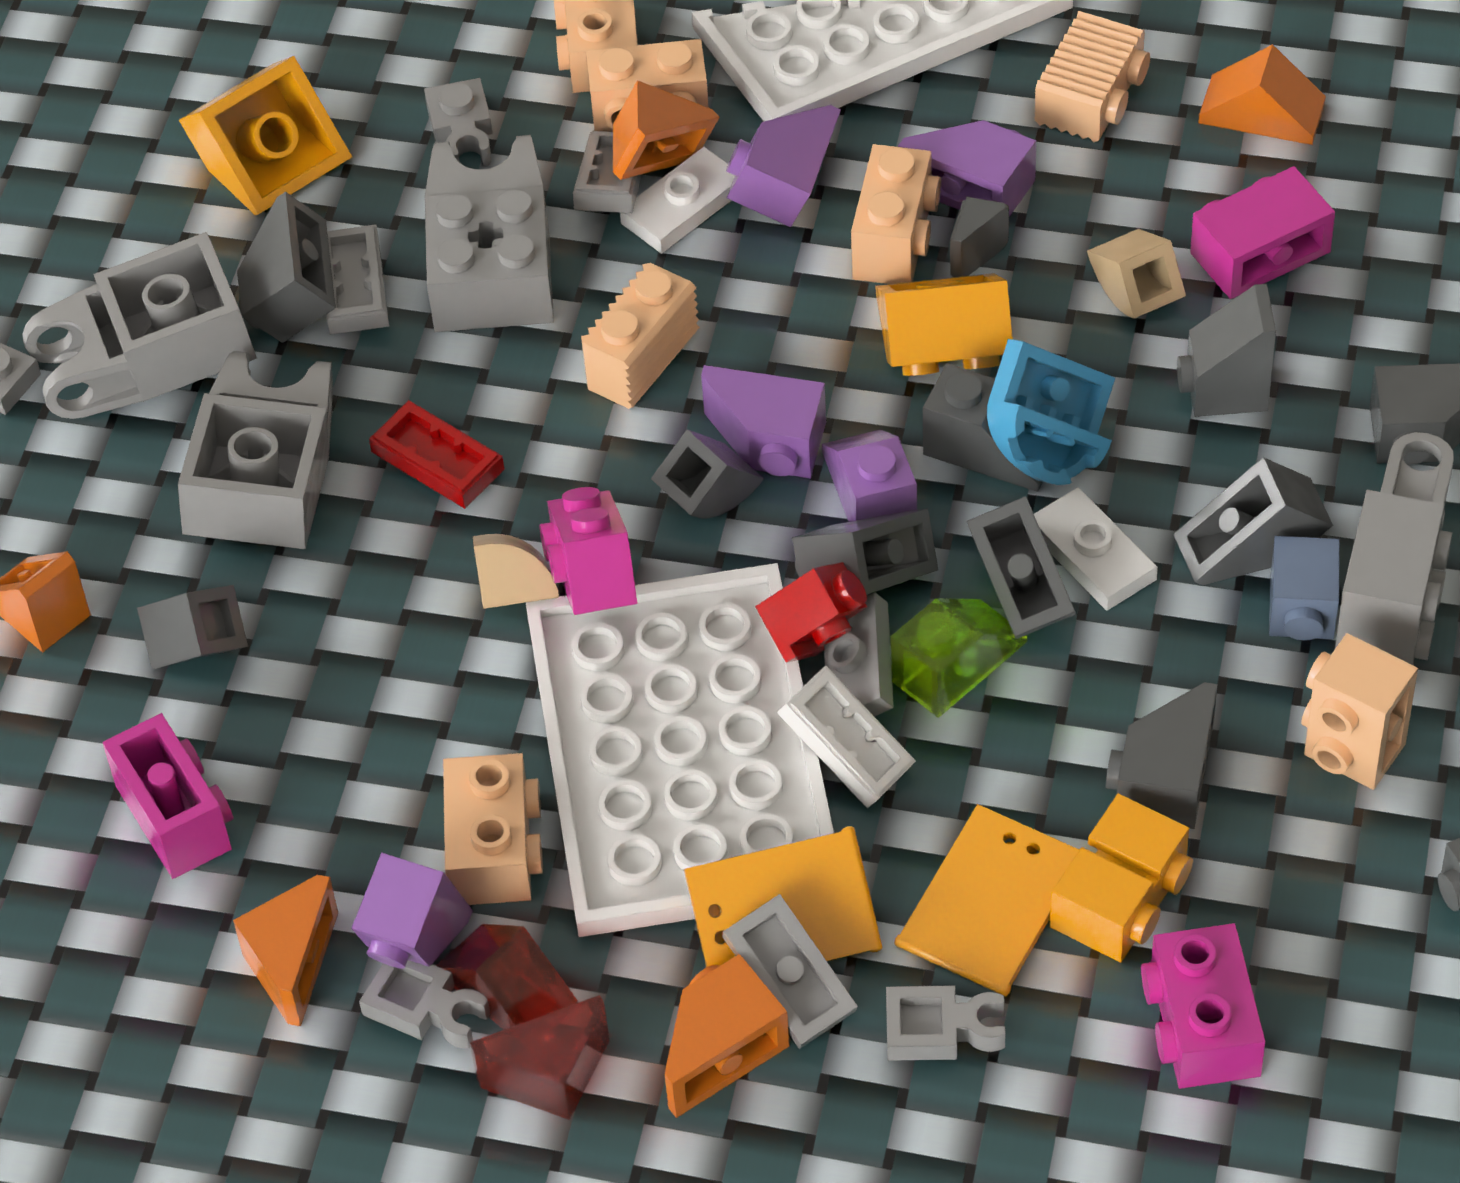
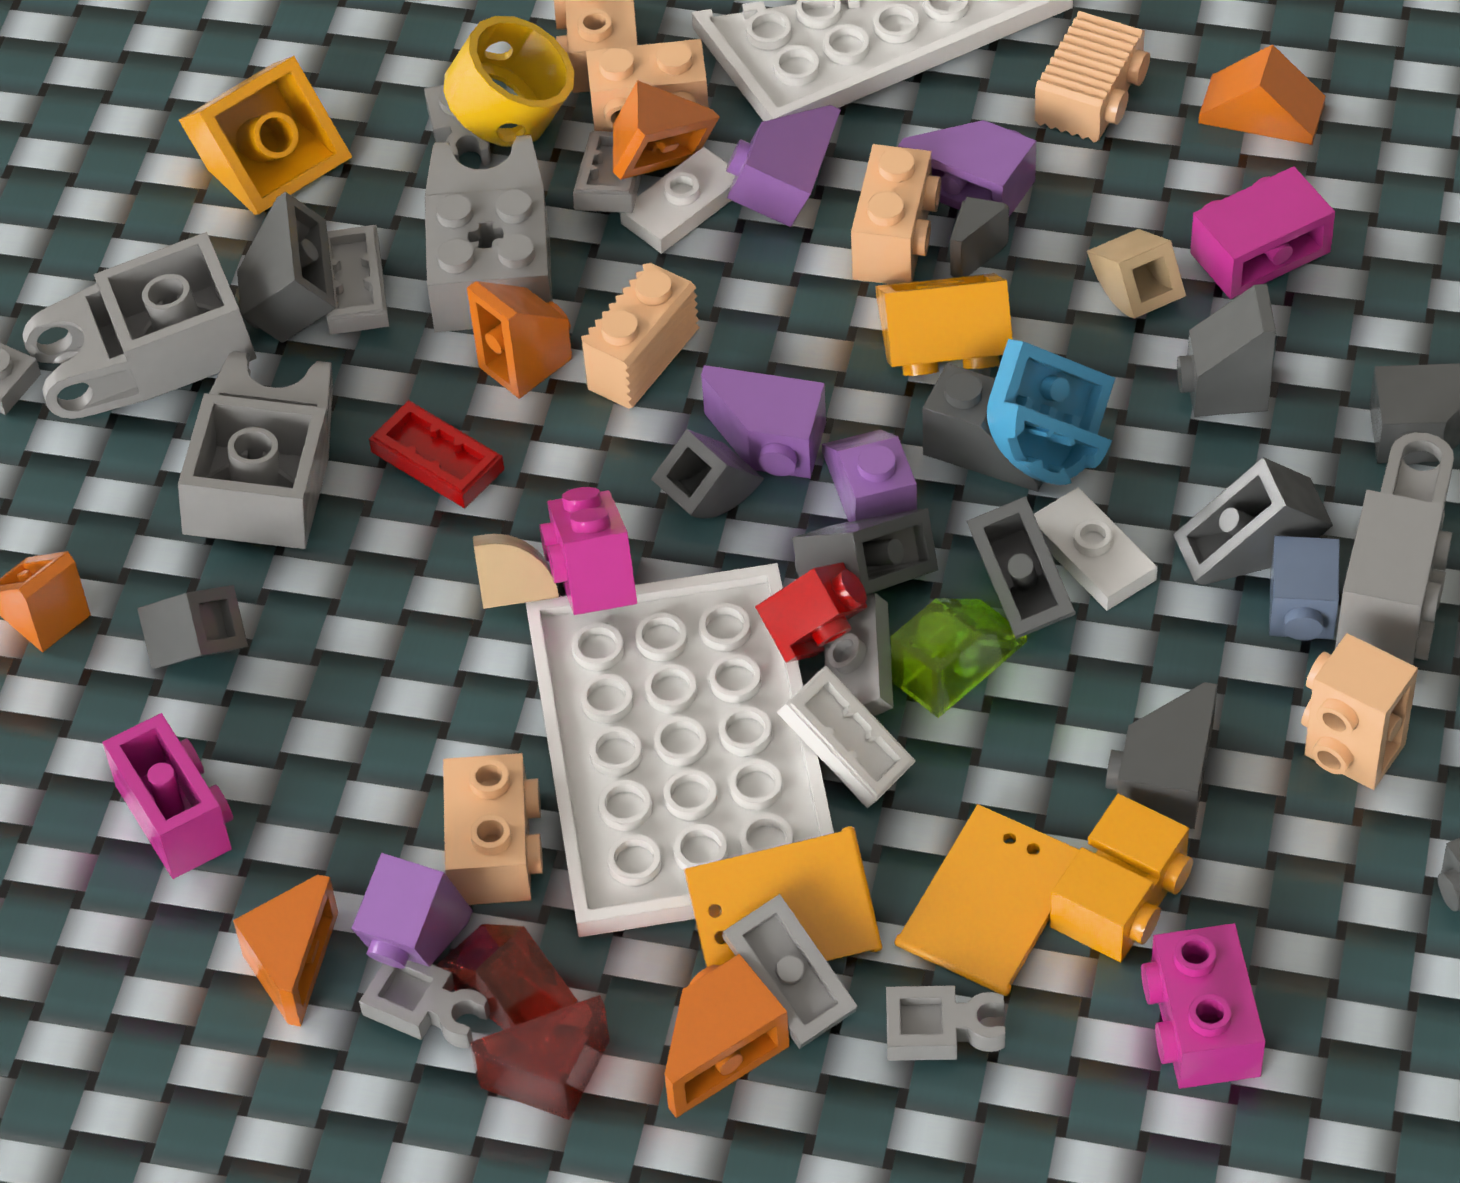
none -> yellow piece [443,16,575,147]
none -> orange slope [467,281,572,399]

